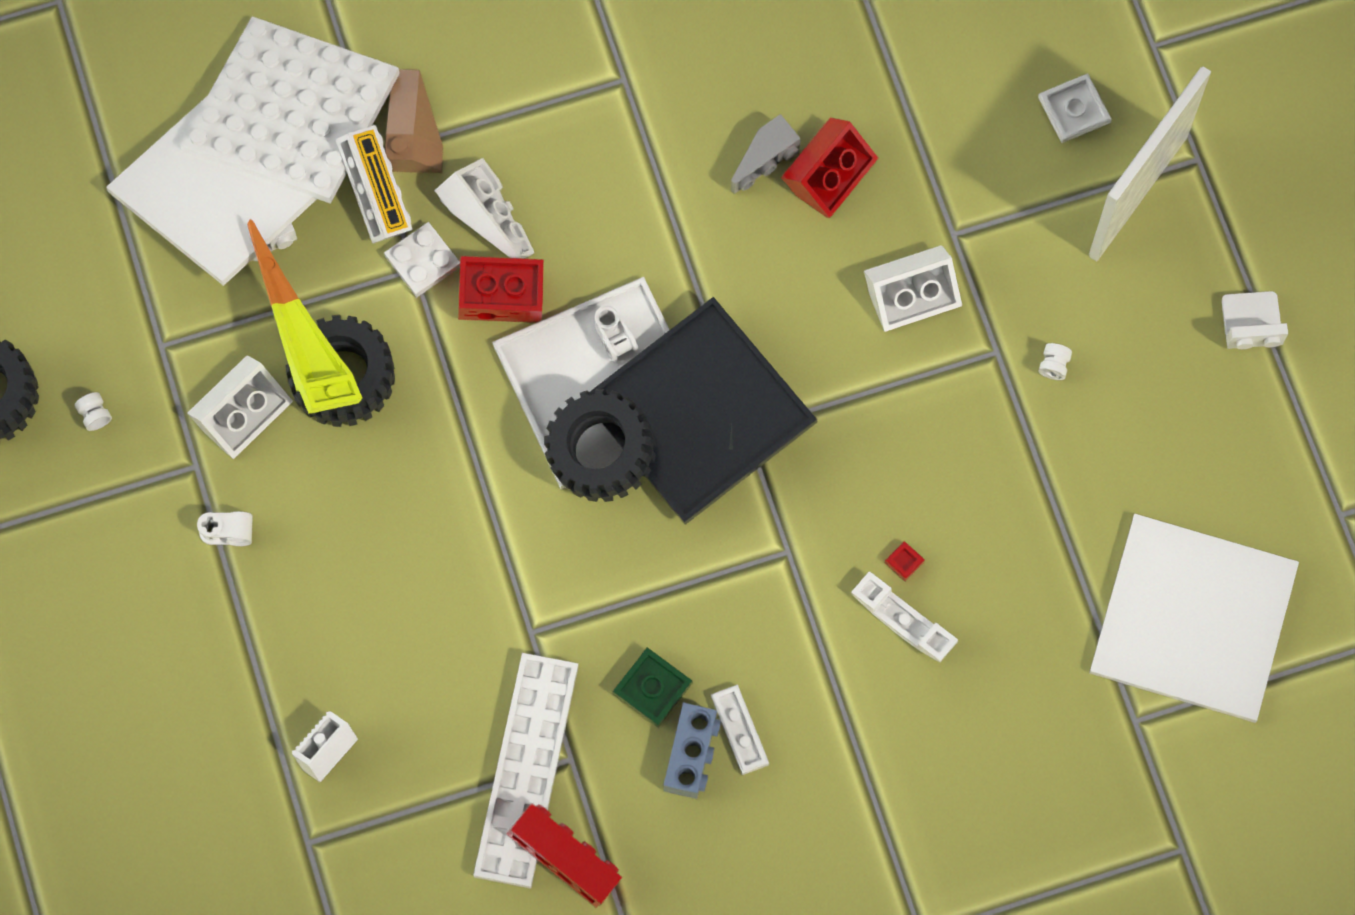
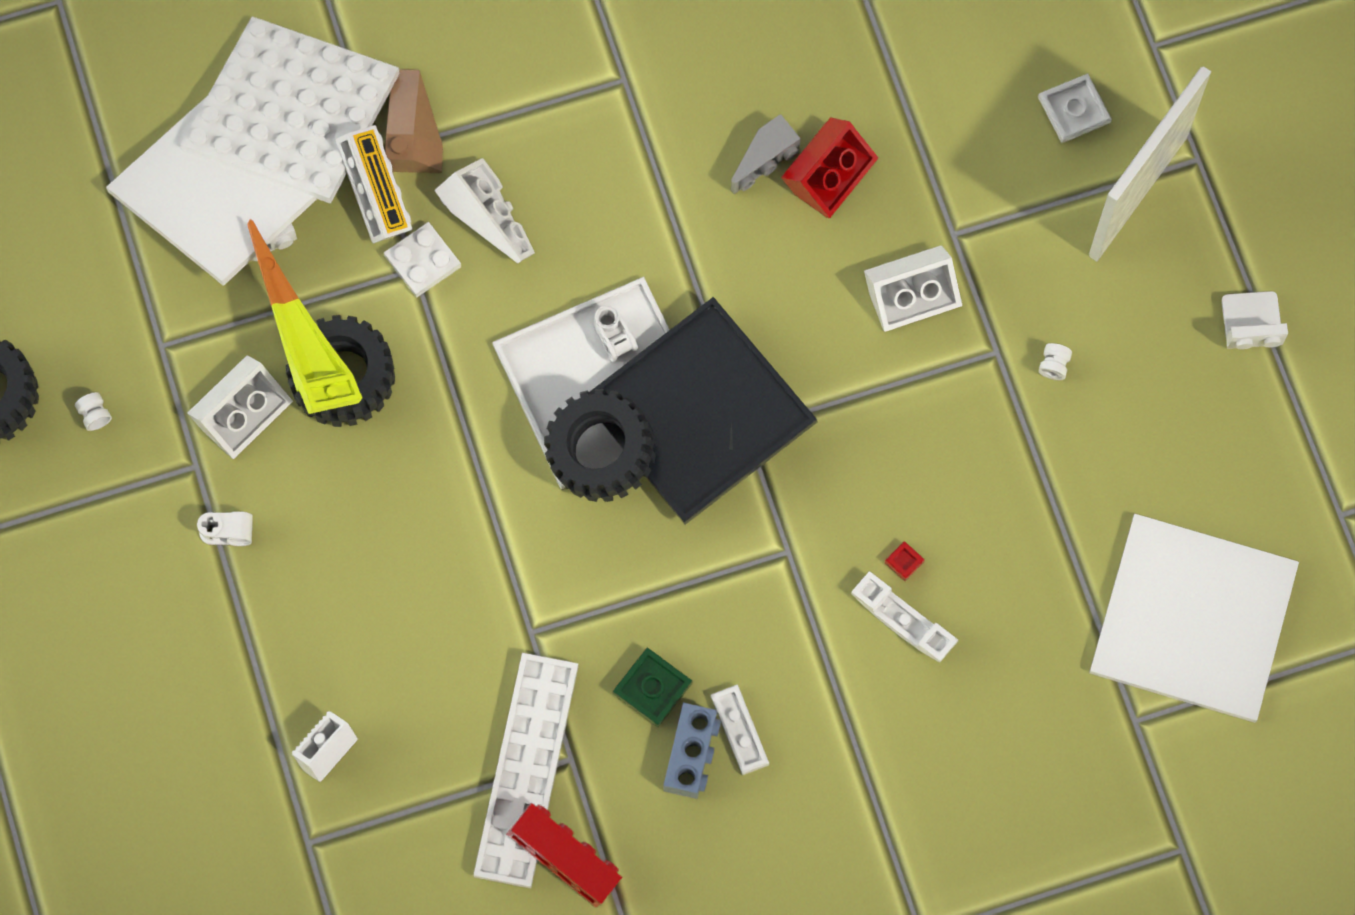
red piece [458,256,544,323] -> none

